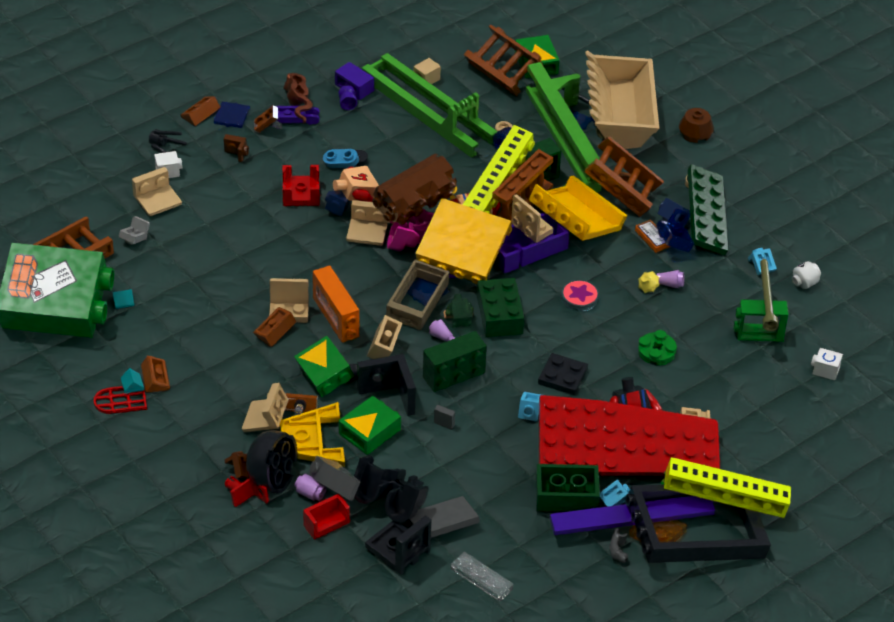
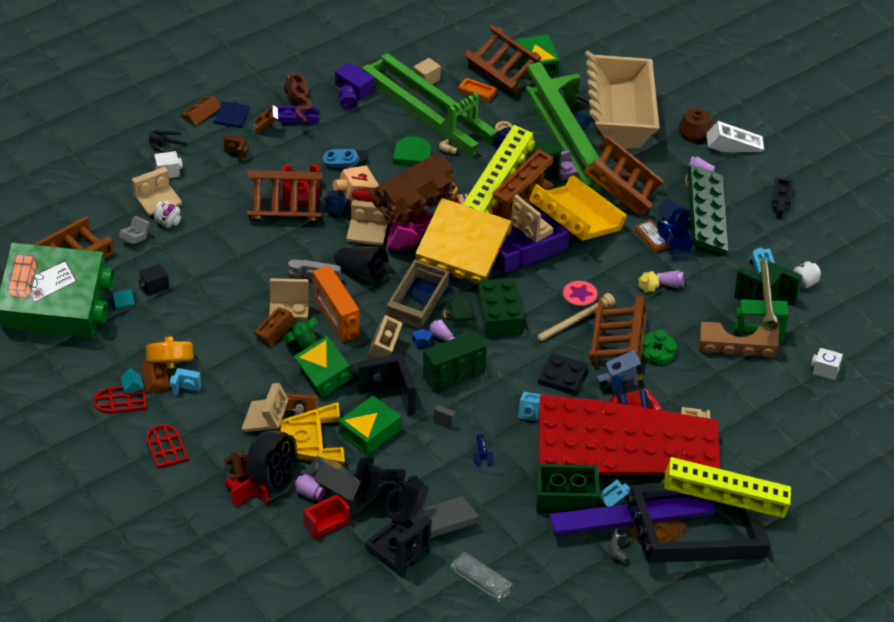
none -> black brick [138,263,169,296]
none -> light orange wheel [146,337,194,369]
none -> red window [147,424,189,469]
none -> white head [153,201,182,228]
none -> medium azure bracket [170,368,201,395]
none -> dark orange fence [247,170,323,221]
none -> green plant [282,317,319,350]
none -> light grey hinge [288,260,341,281]
none -> black cone [334,247,389,284]
none -> green tile [393,136,431,165]
none -> blue piece [412,329,434,348]
none -> tan animal [439,139,458,155]
none -> orange tile [458,78,497,103]
none -> clear blue bar [473,434,493,467]
none -> tan piece [537,293,616,341]
none -> lavender bracket [559,150,577,181]
none -> dark orange fence [588,296,647,368]
none -> sand blue torso [597,350,644,391]
none -> lavender cone [688,156,715,172]
none -> medium nougat arch [699,322,779,357]
none -> white slope [706,121,764,152]
none -> dark green bracket [734,261,803,307]
none -> black hinge [772,178,793,219]

